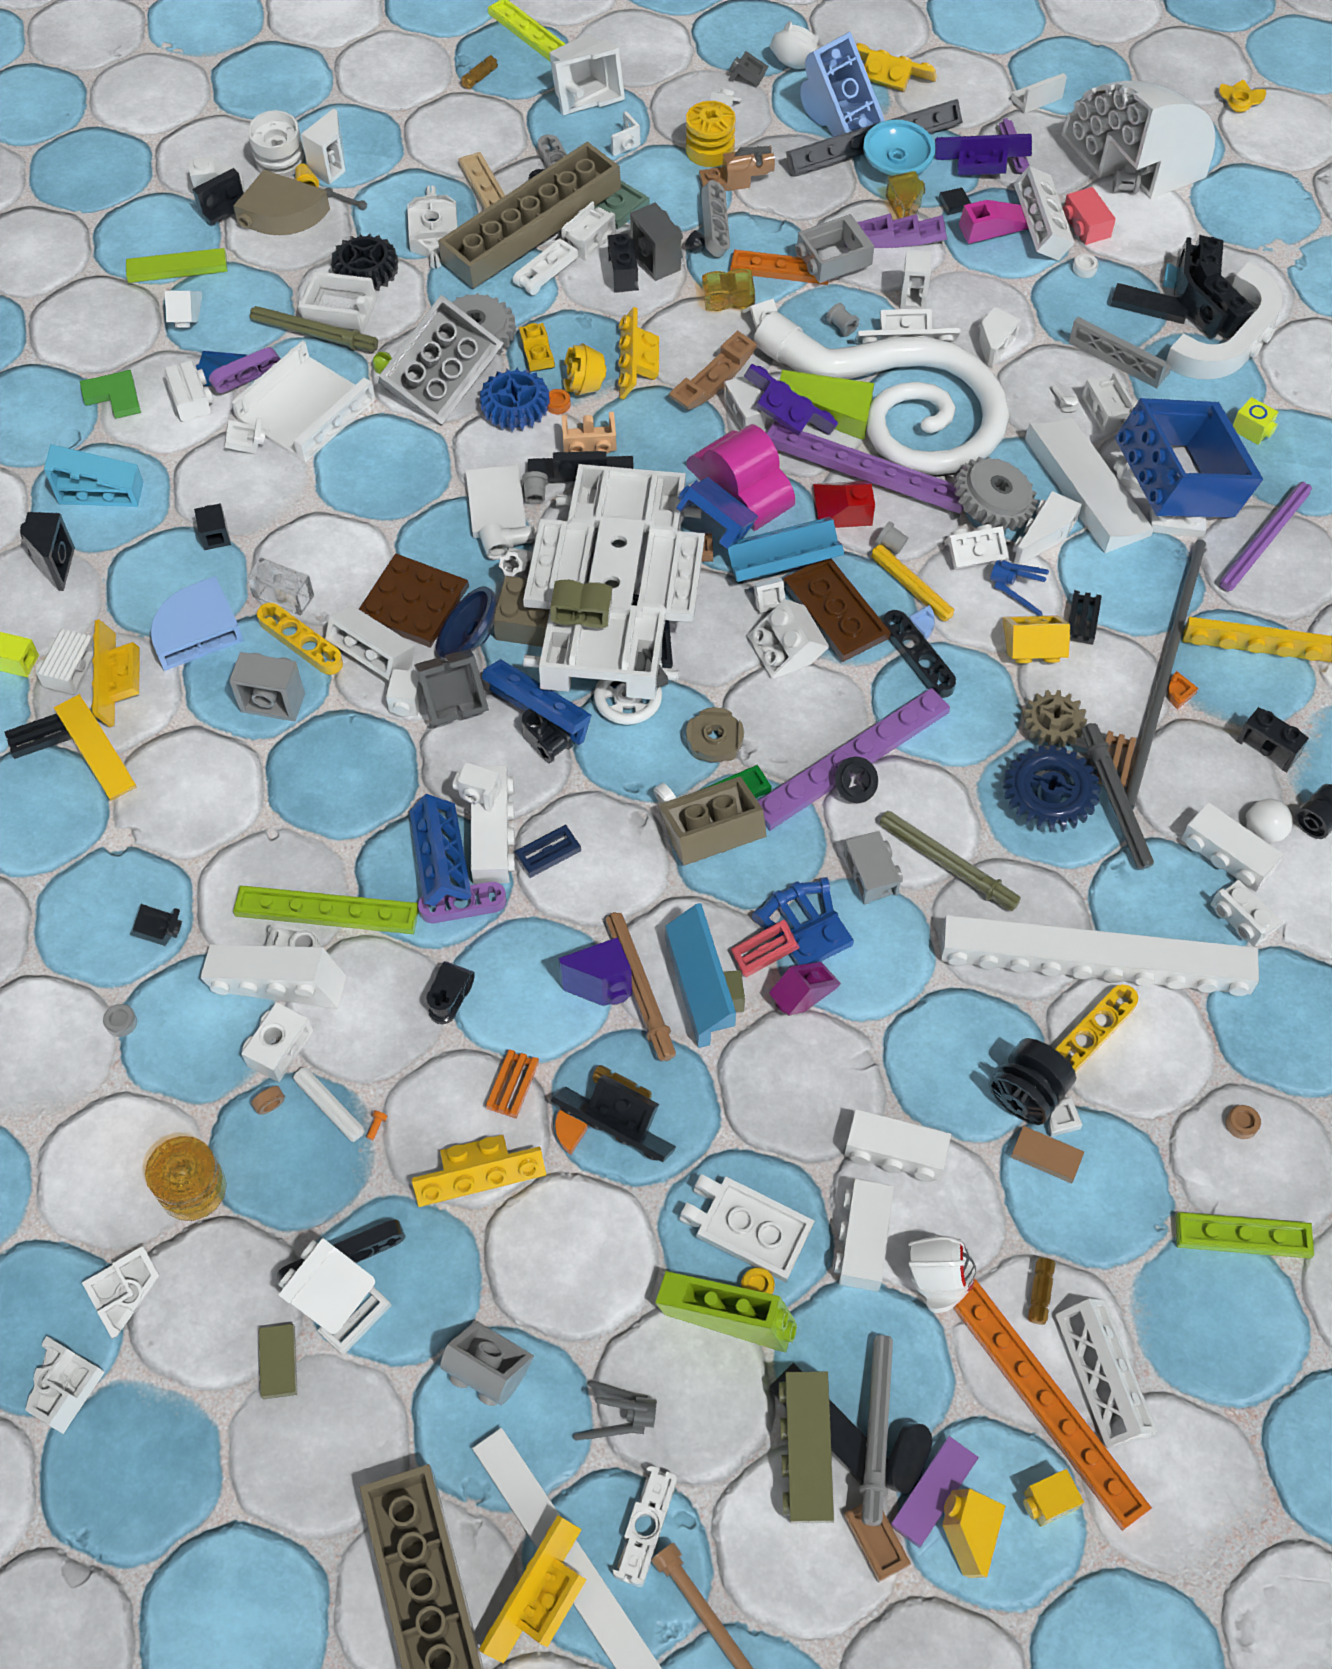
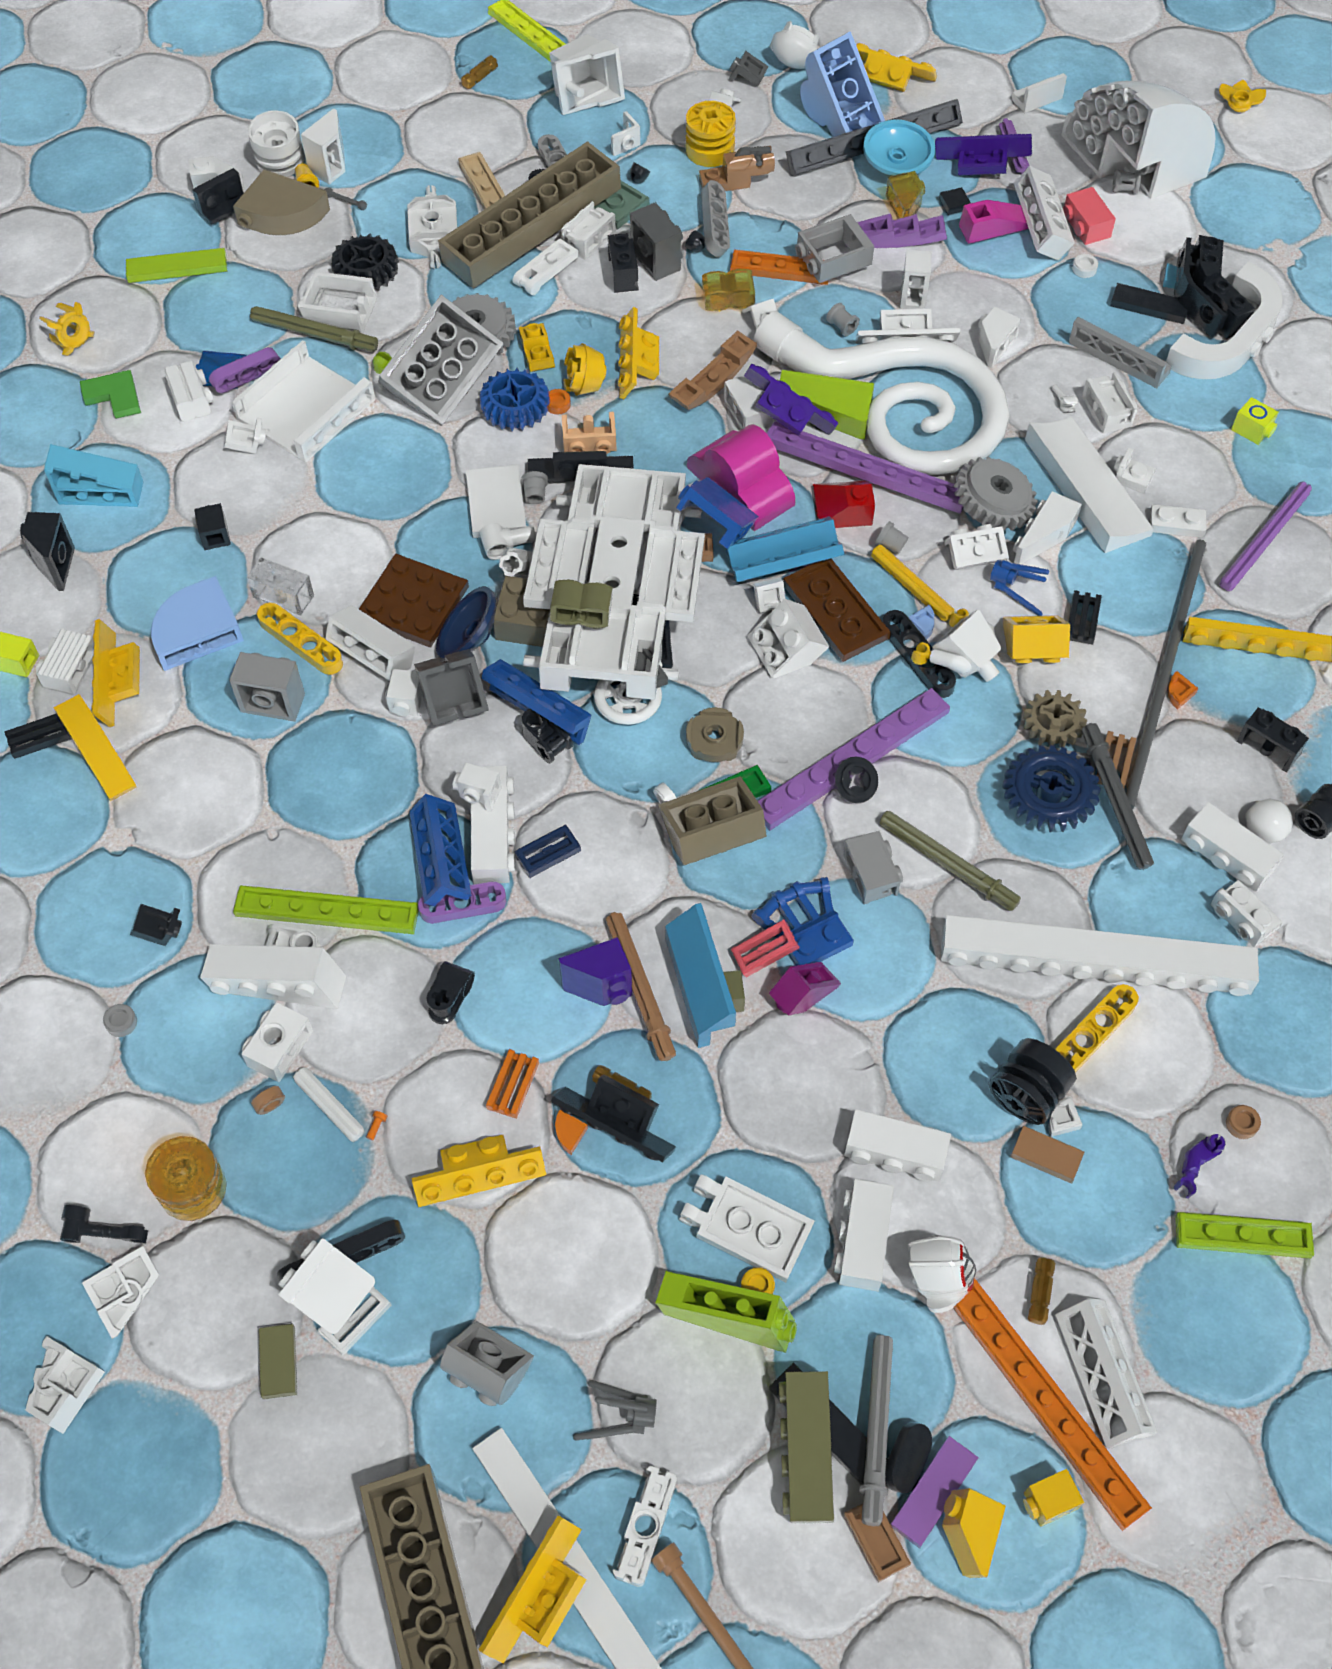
white slope [165,291,202,327] -> none
blue window [1114,398,1263,517] -> none
none -> yellow piece [39,302,95,356]
none -> black brick [60,1205,149,1244]
none -> black hinge [629,162,651,183]
none -> white torso [911,608,1001,682]
none -> dark purple arm [1173,1134,1226,1199]

